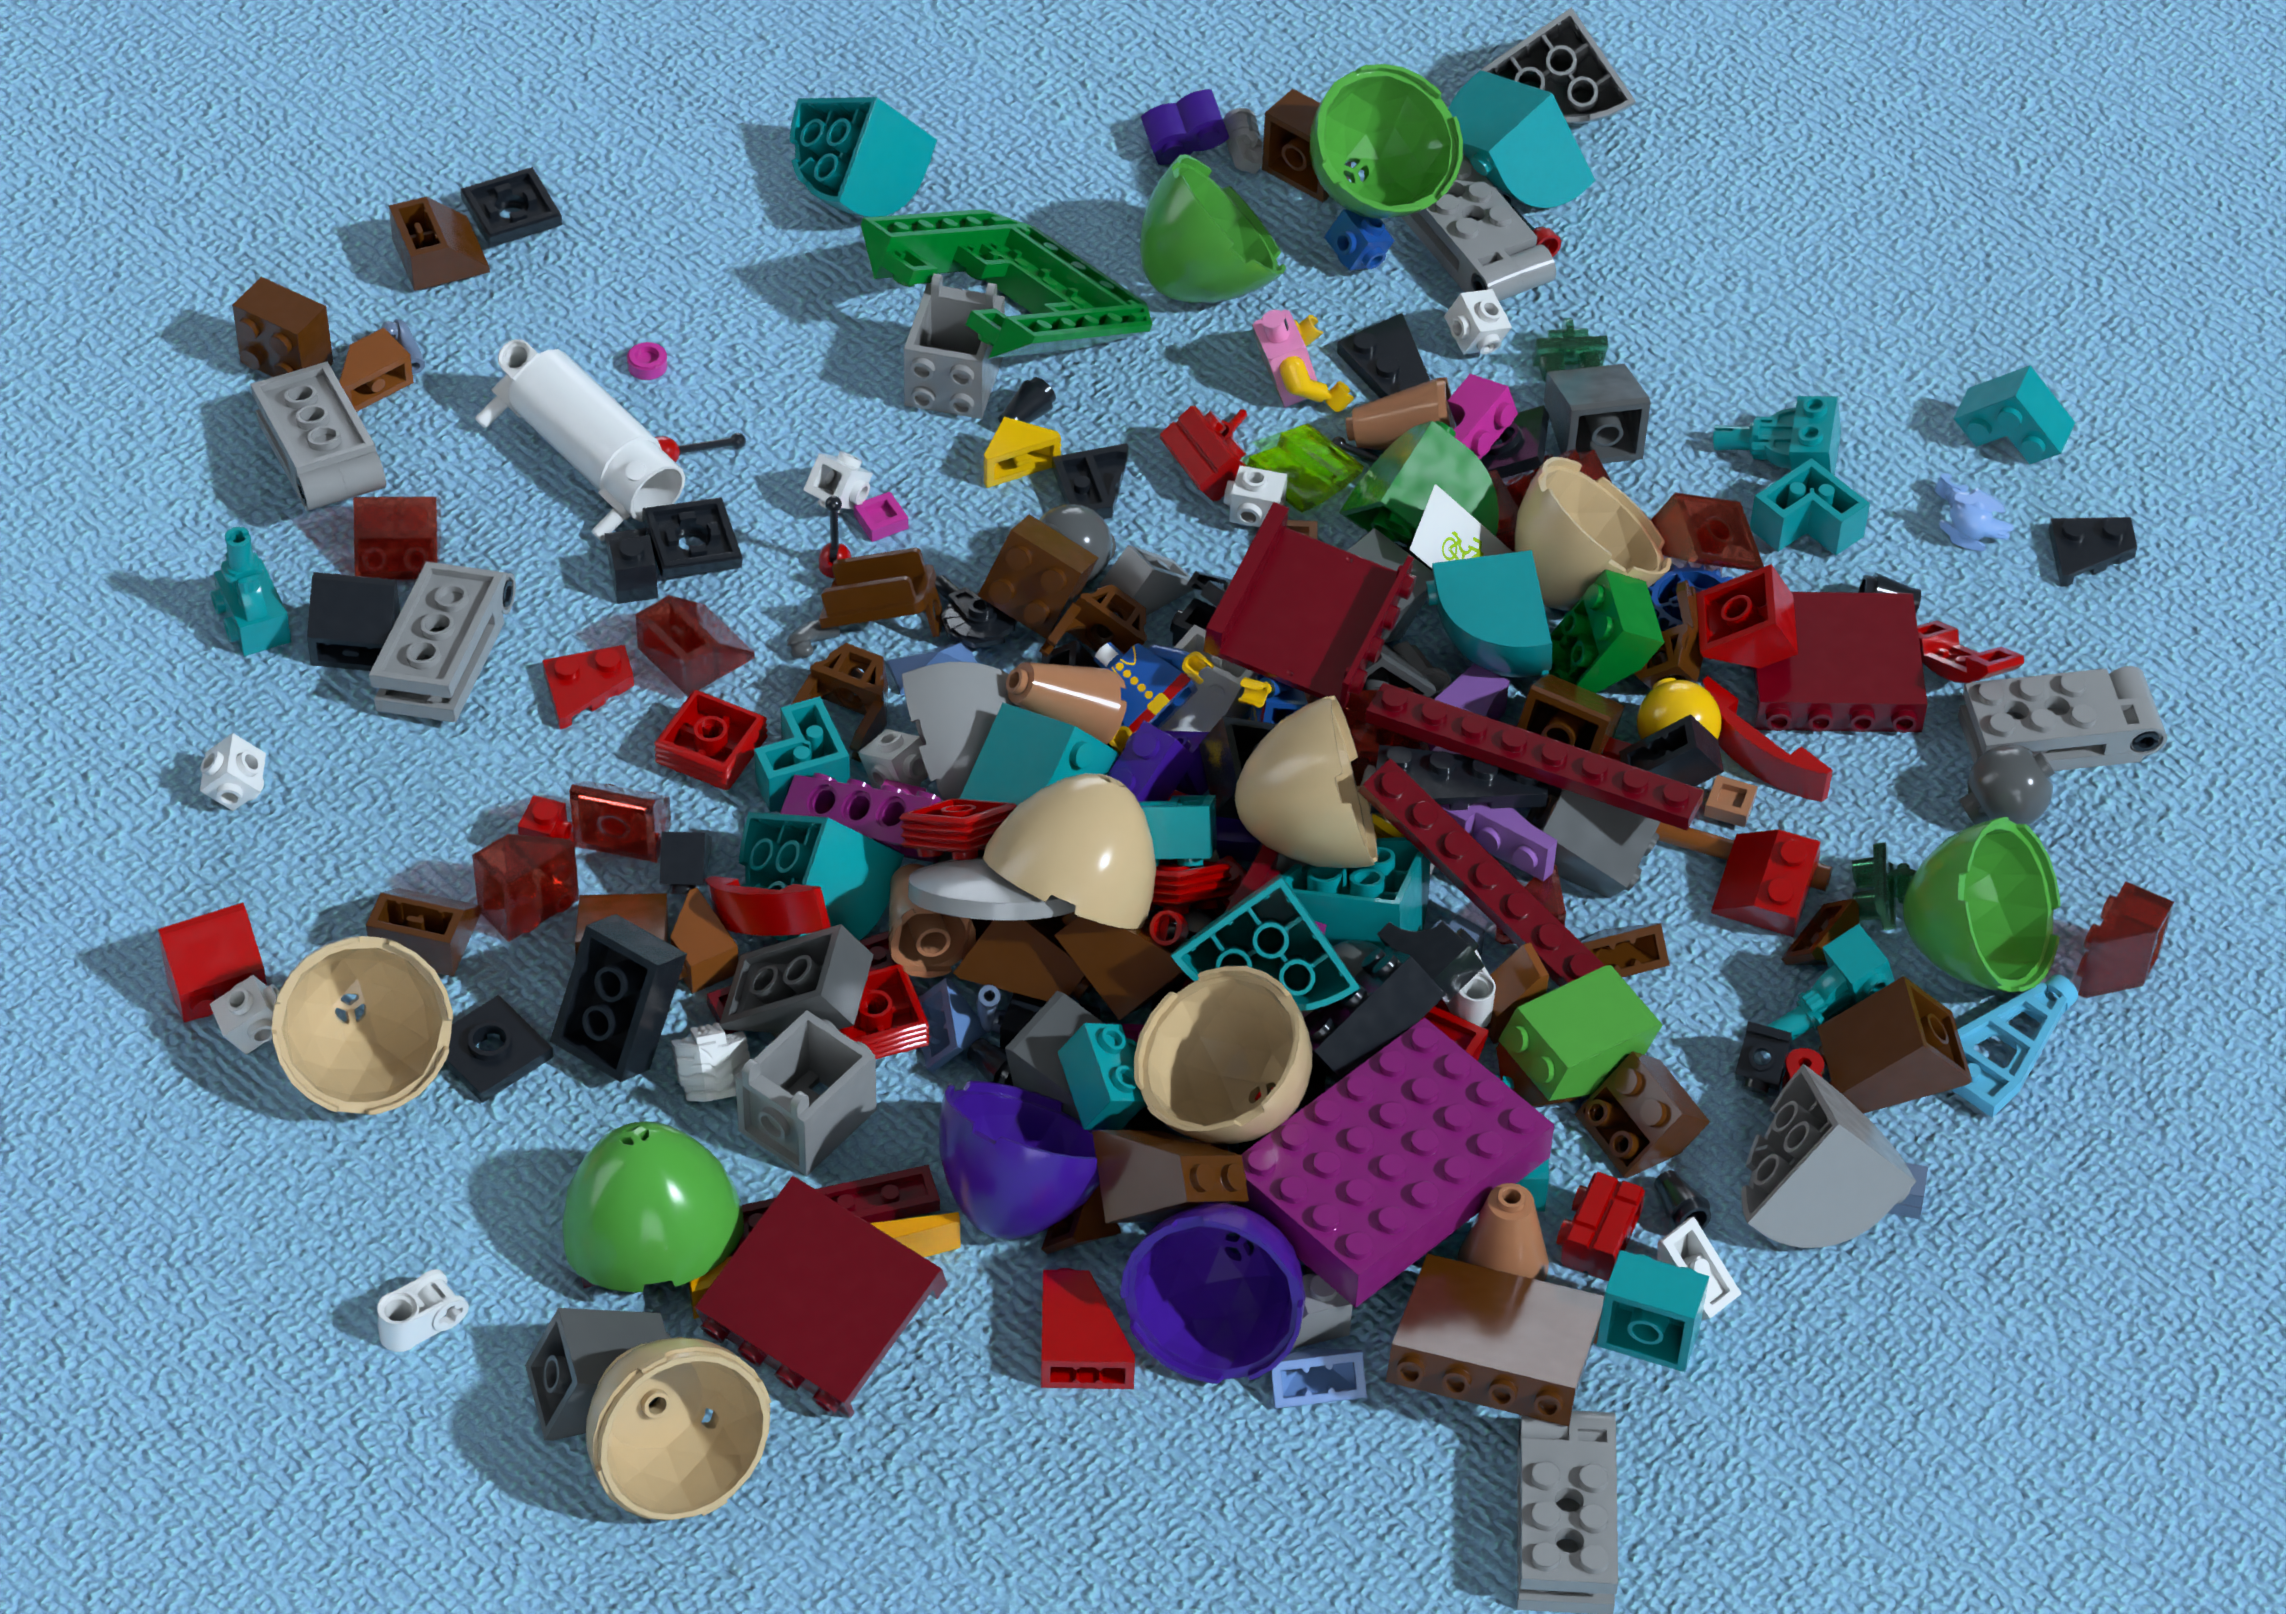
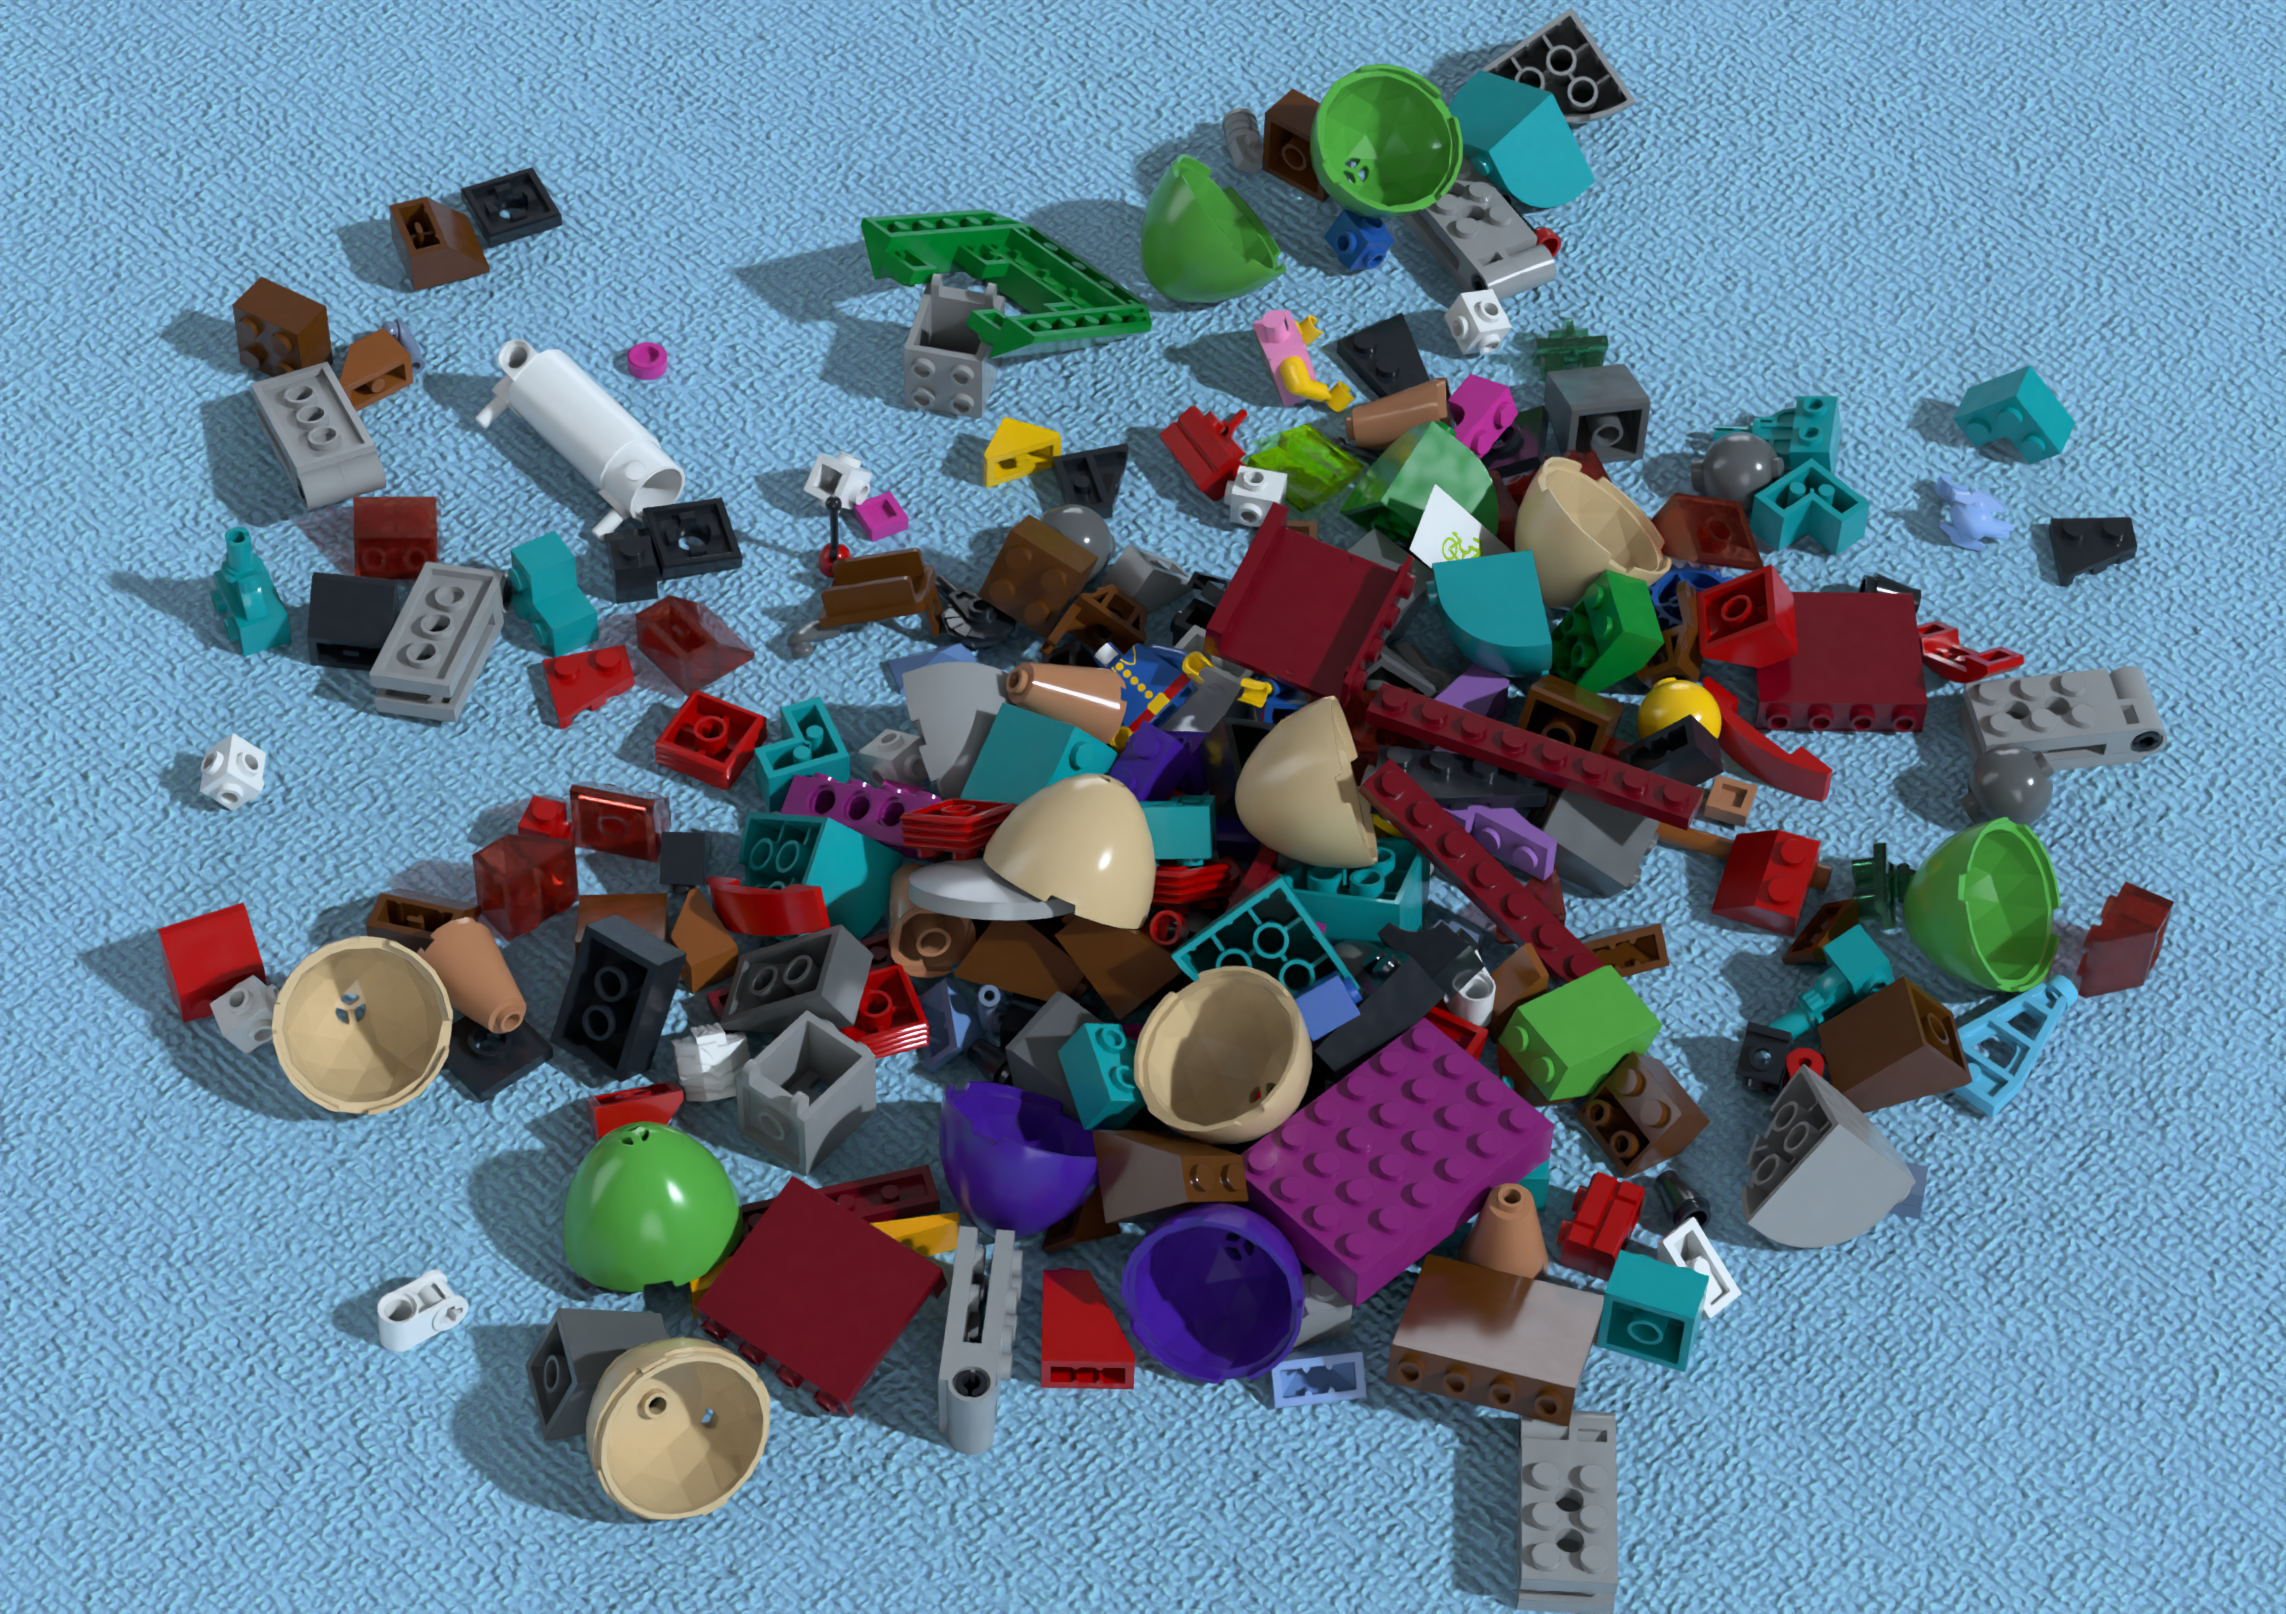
black hinge [655,433,746,463] -> none
teal brick [790,97,937,217] -> none
reddish brown piece [791,643,888,762] -> none
black cone [998,377,1056,423] -> none
dark purple brick [1141,89,1230,165] -> none
none -> nougat cone [417,917,527,1034]
none -> teal brick [508,531,599,658]
none -> red slope [584,1080,684,1144]
none -> light grey hinge [938,1226,1023,1455]
none -> blue brick [1292,970,1363,1041]
none -> dark grey brick [1691,432,1785,513]

